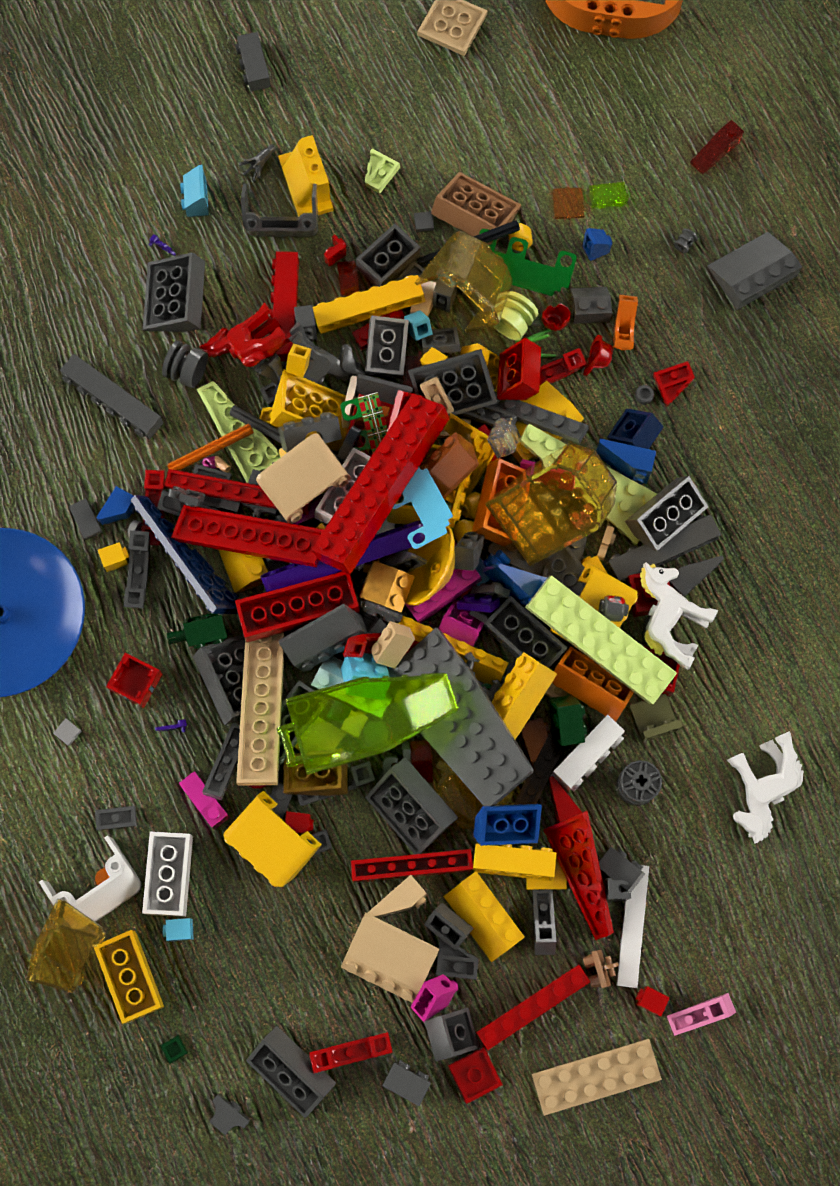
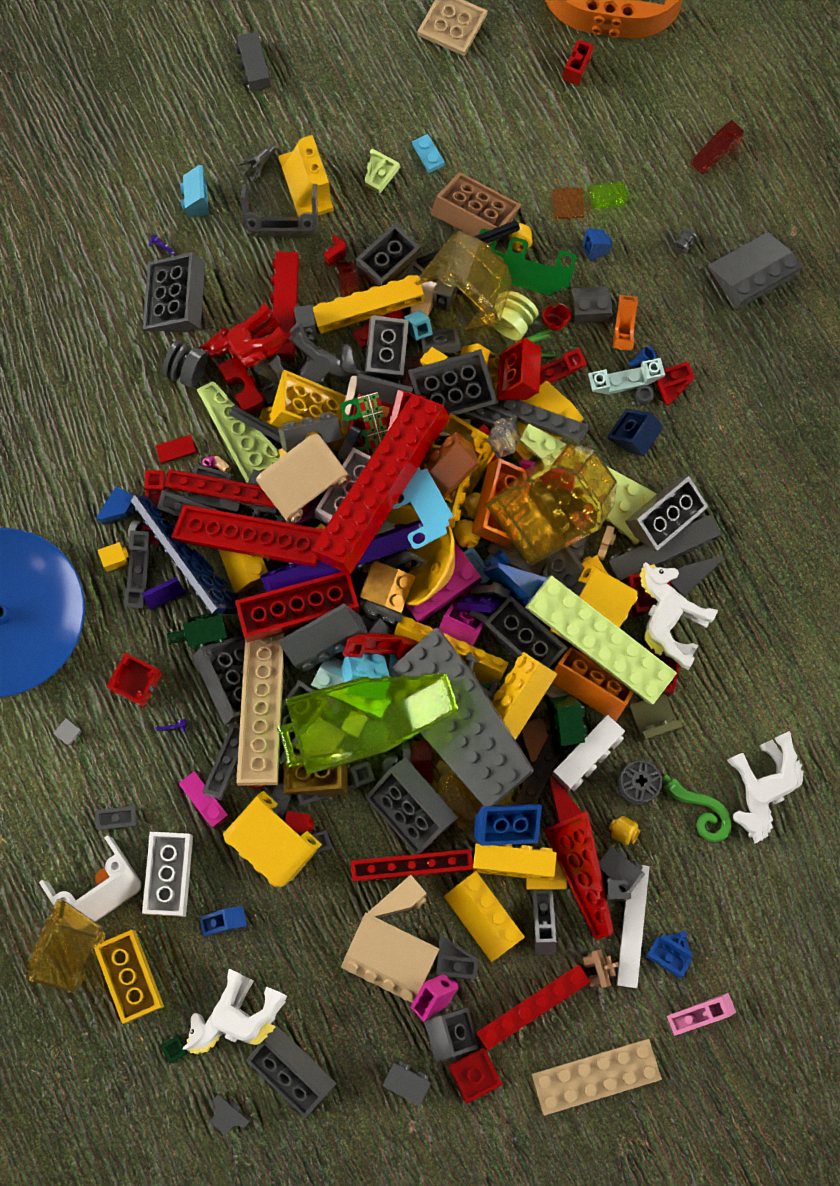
dark grey brick [60,354,163,440] -> none
dark grey tile [69,498,102,540] -> none
medium azure brick [163,918,194,941] -> none
orange axle [167,424,254,471] -> none
dark grey plate [168,486,205,507] -> none
yellow brick [285,343,312,377] -> none
red slope [309,1032,393,1073] -> none
tan brick [371,621,415,669] -> none
dark grey tile [414,211,434,232] -> none
tan plate [420,376,454,414] -> none
dark grey brick [424,903,474,951] -> none
dark grey slope [455,532,484,571] -> none
red piece [583,335,613,376] -> none
blue slope [595,439,656,485] -> none
dark grey head [599,595,629,622] -> none
red brick [636,986,670,1017] -> none
none -> dark purple tile [142,576,185,610]
none -> red tile [155,435,197,464]
none -> white animal [183,969,287,1055]
none -> blue slope [199,906,247,937]
none -> red arch [218,358,266,414]
none -> medium azure plate [412,134,445,173]
none -> red brick [563,39,594,86]
none -> light aqua slope [588,358,665,394]
none -> yellow head [609,816,640,845]
none -> blue piece [628,346,658,368]
none -> blue slope [646,931,693,979]
none -> bright green plant [662,774,732,842]

